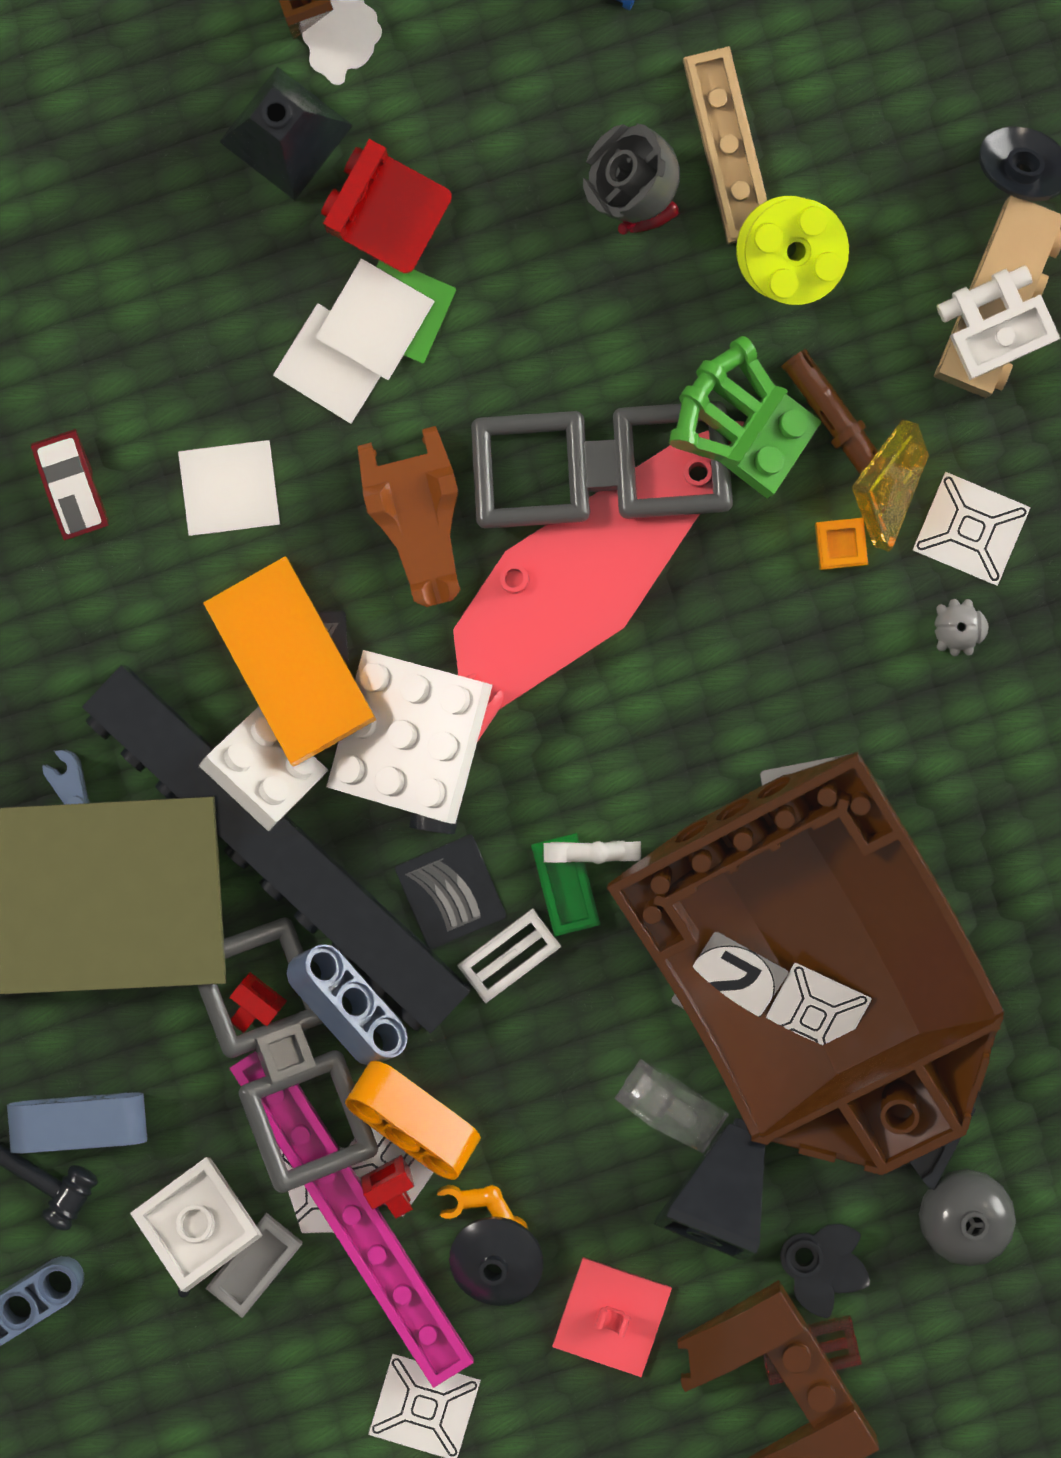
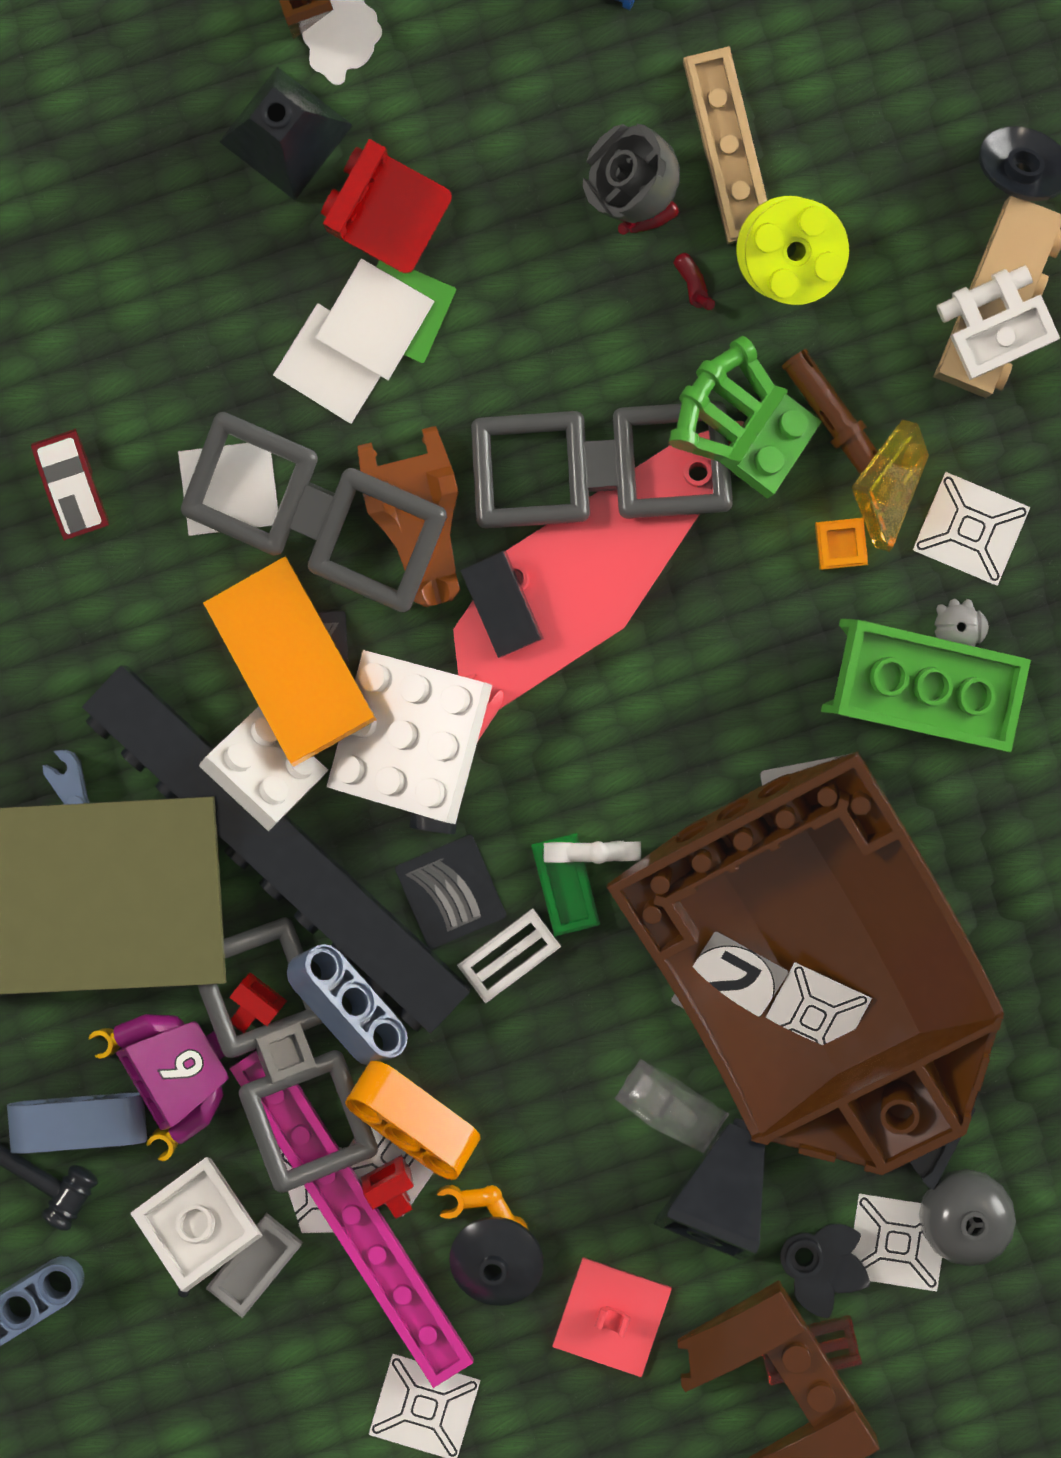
none -> magenta torso [88,1014,229,1161]
none -> dark grey bar [181,412,447,613]
none -> black tile [460,551,544,658]
none -> dark red piece [674,253,715,310]
none -> bright green plate [821,619,1031,753]
none -> white sticker [851,1194,942,1292]

